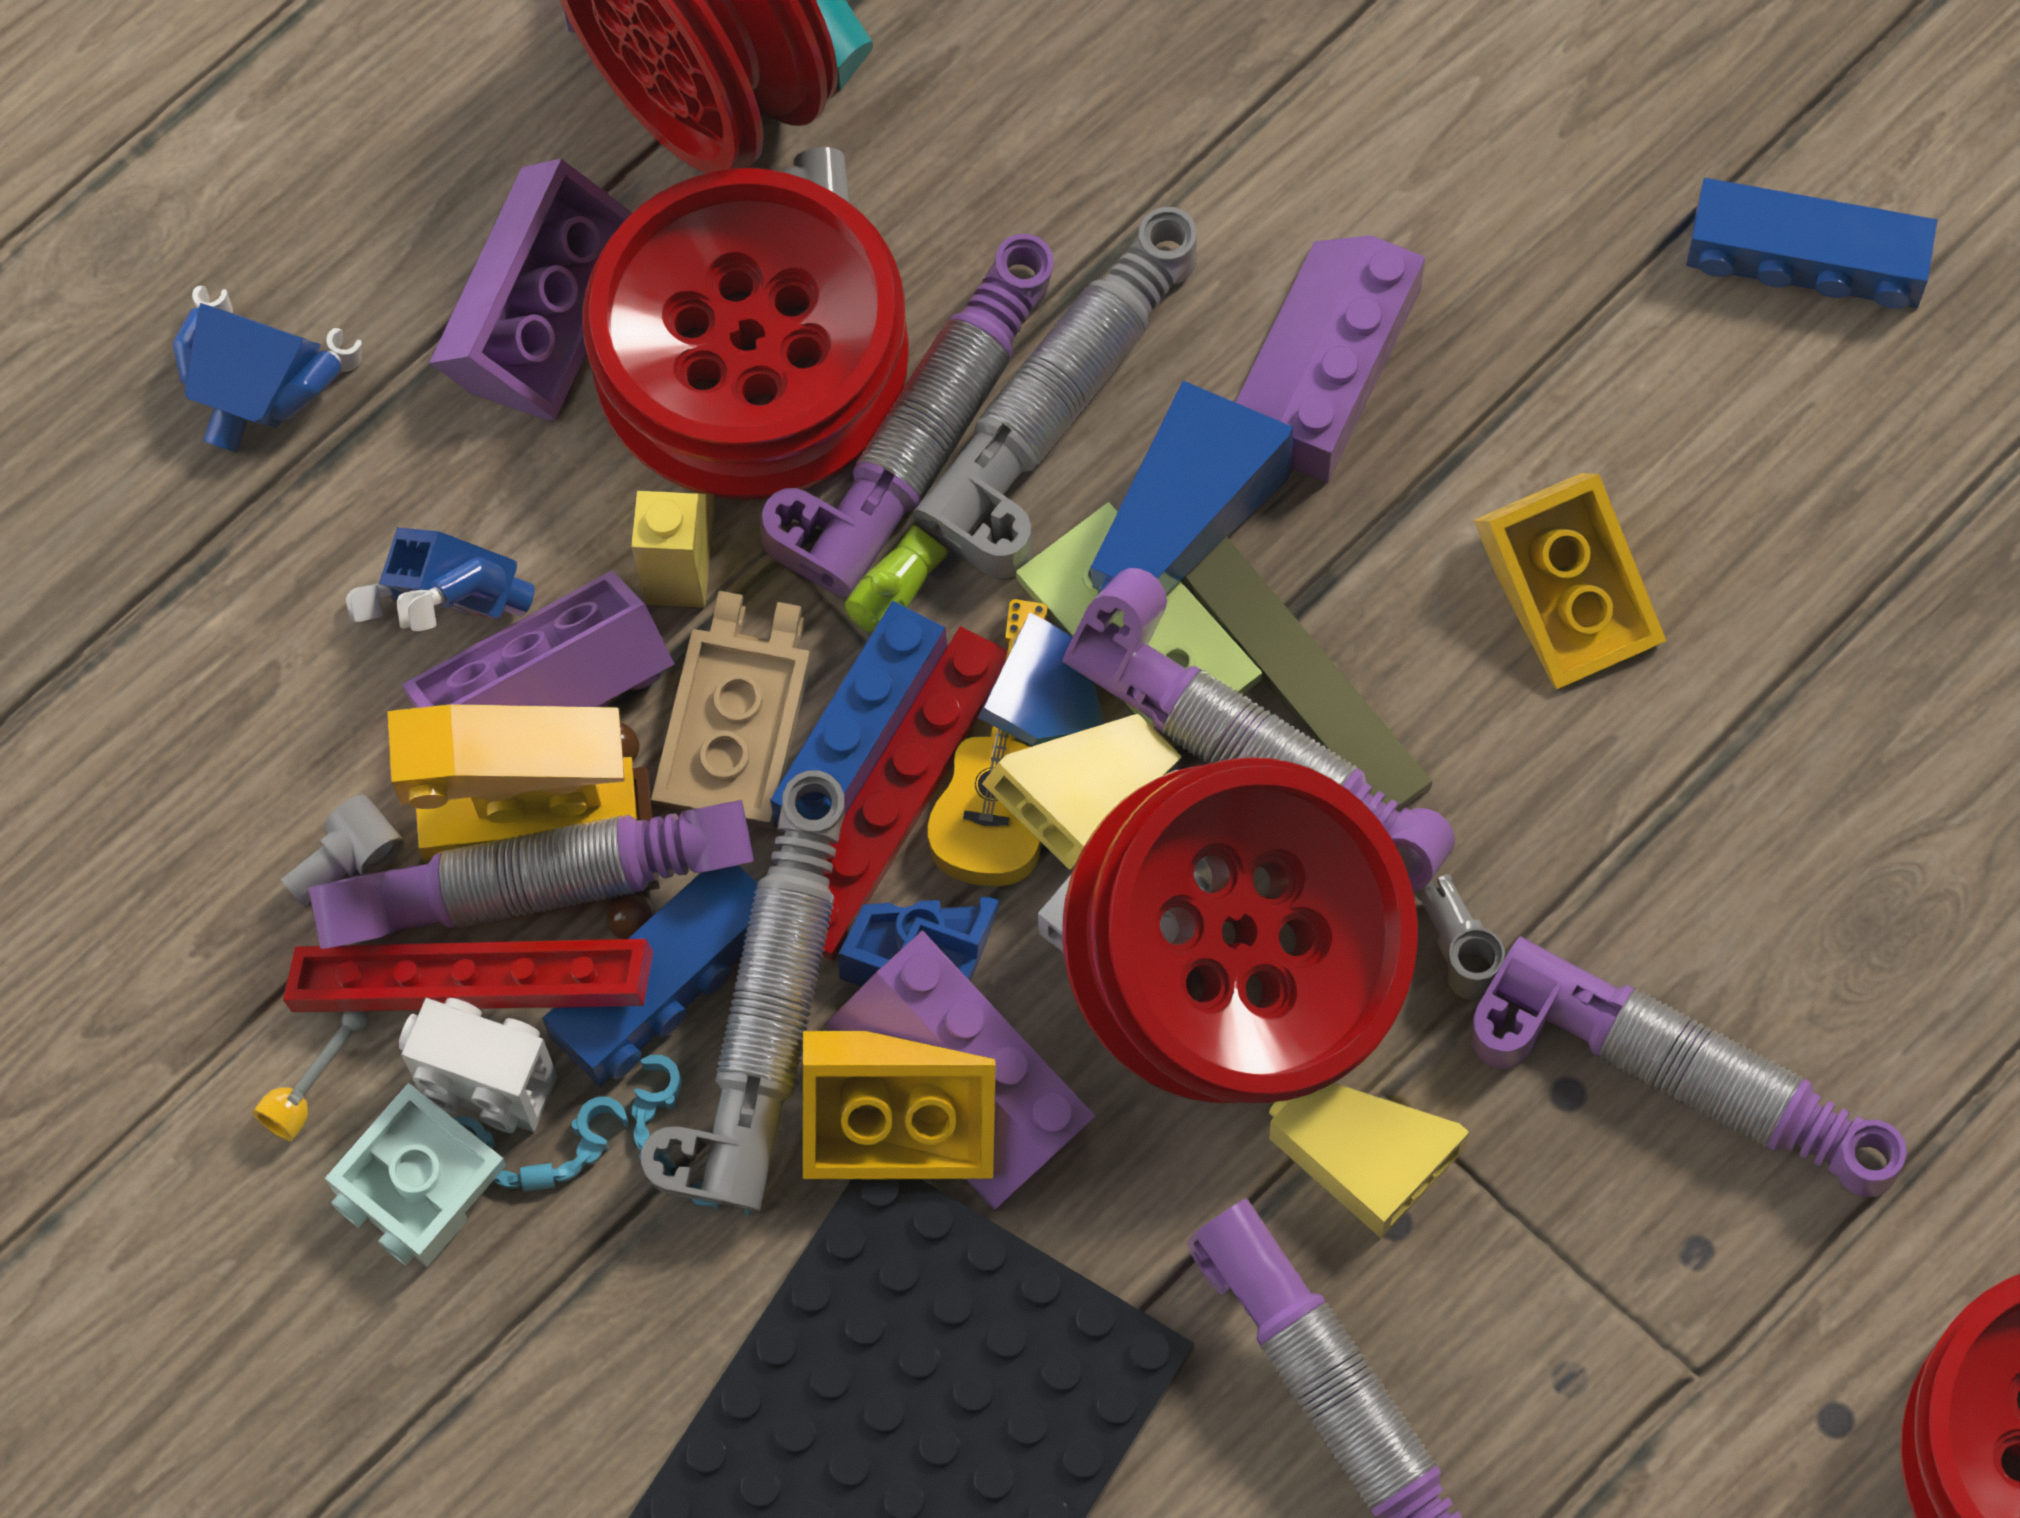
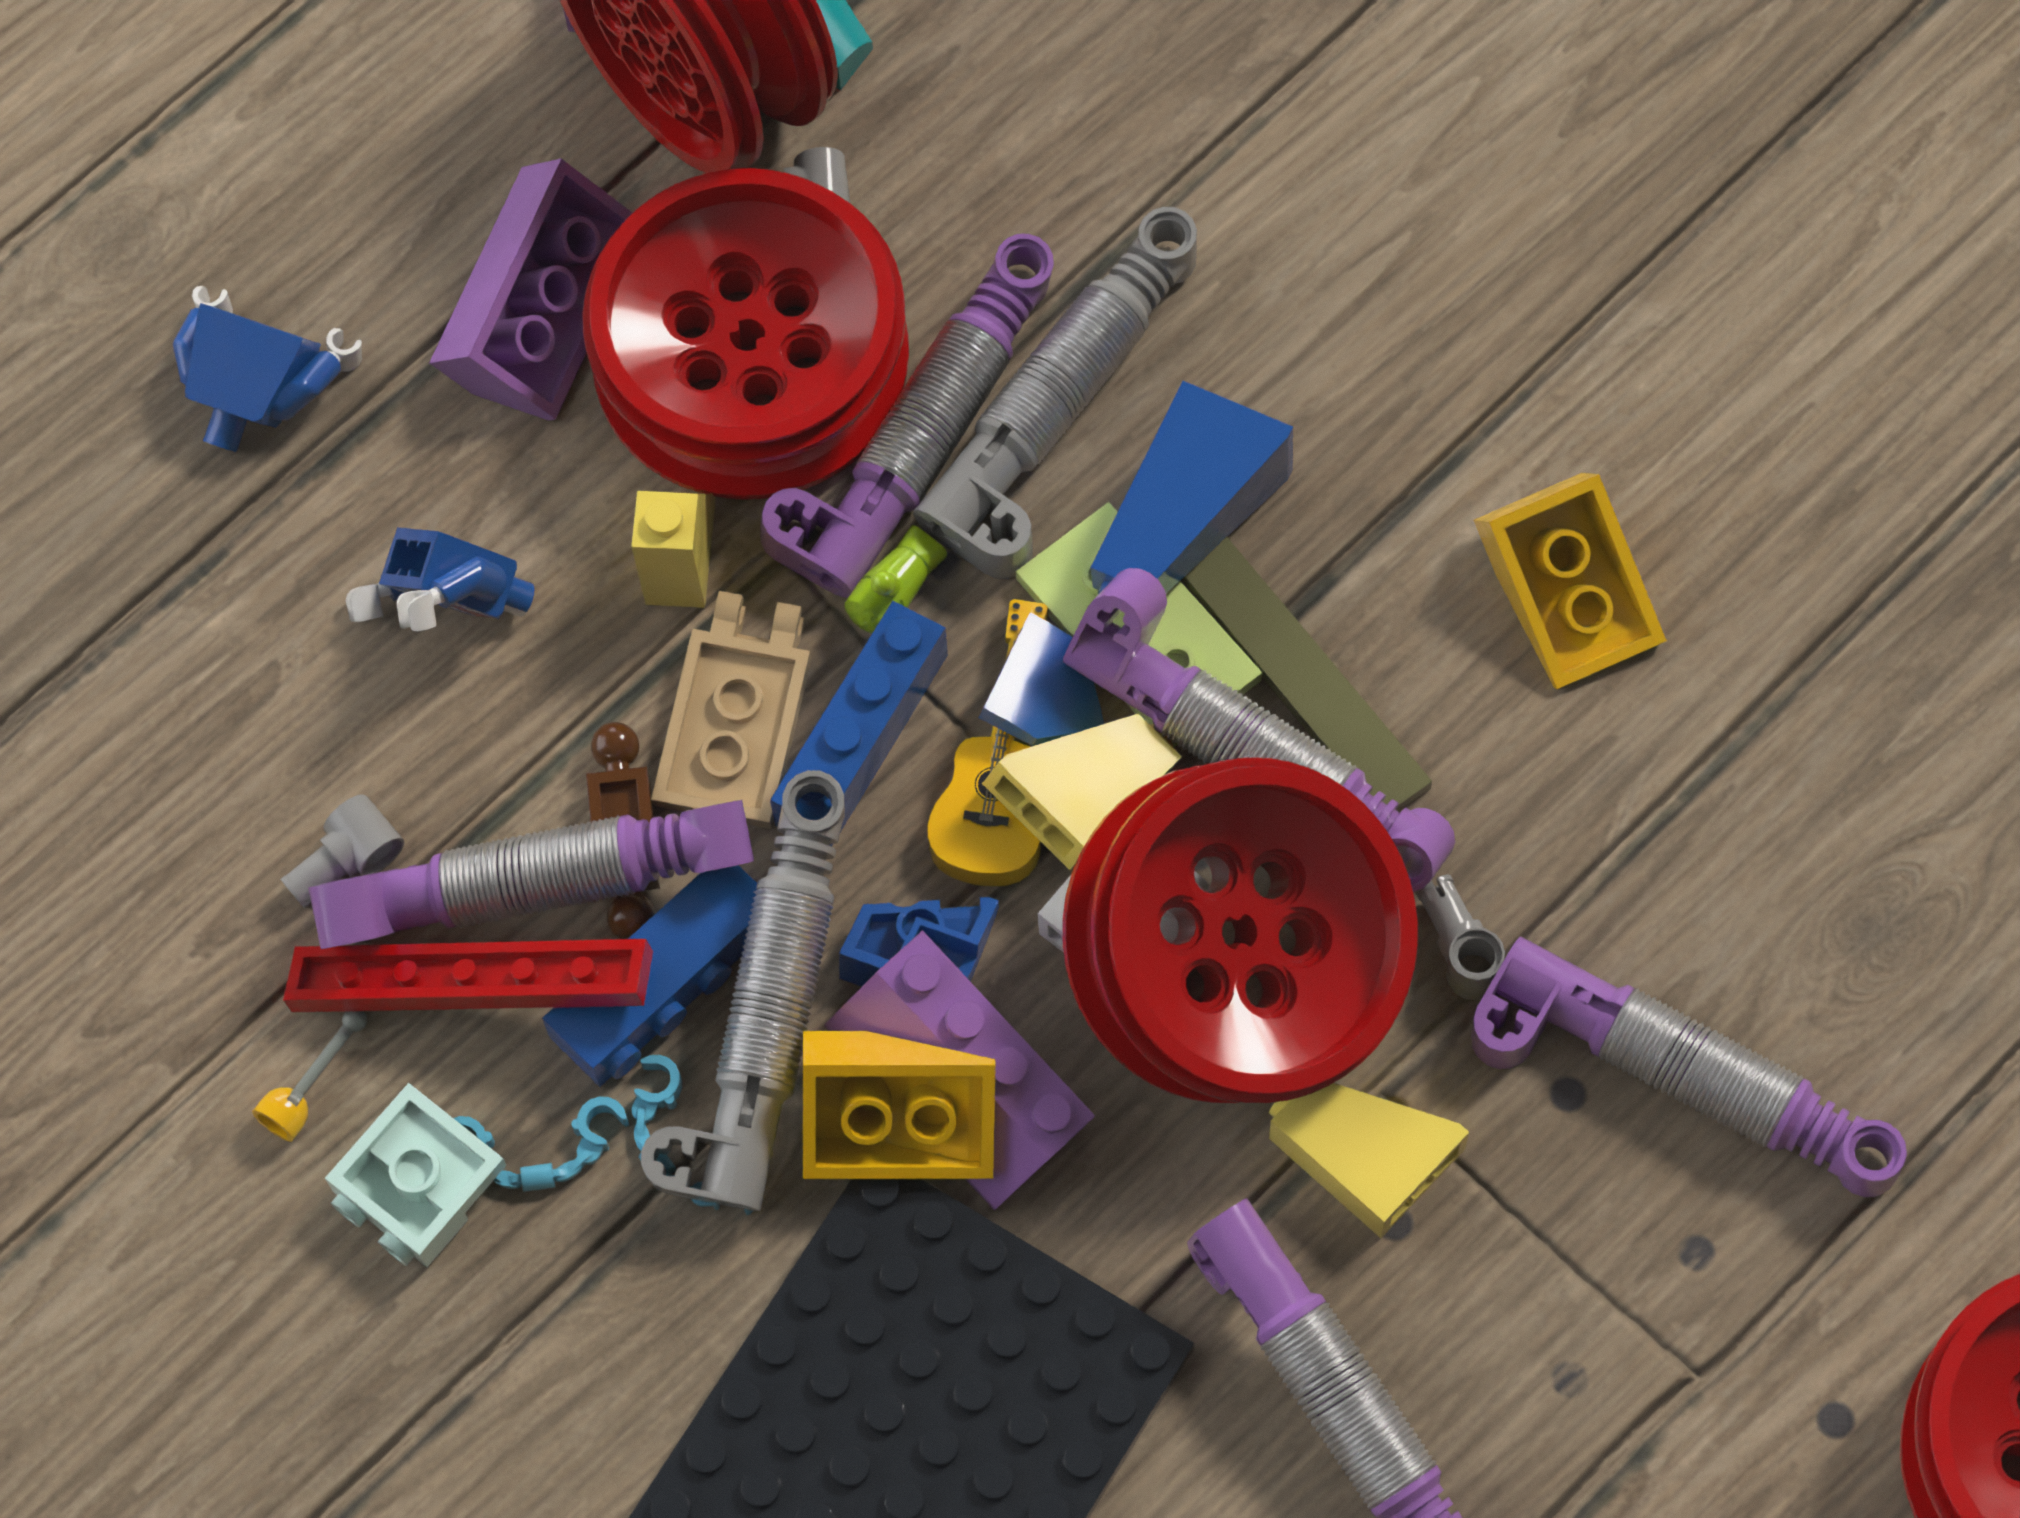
yellow wedge [387,704,637,864] -> none
white brick [399,998,558,1133] -> none
medium lavender slope [402,570,674,708] -> none
red plate [821,626,1007,962] -> none
medium lavender slope [1236,235,1425,483] -> none
blue brick [1686,178,1938,309] -> none

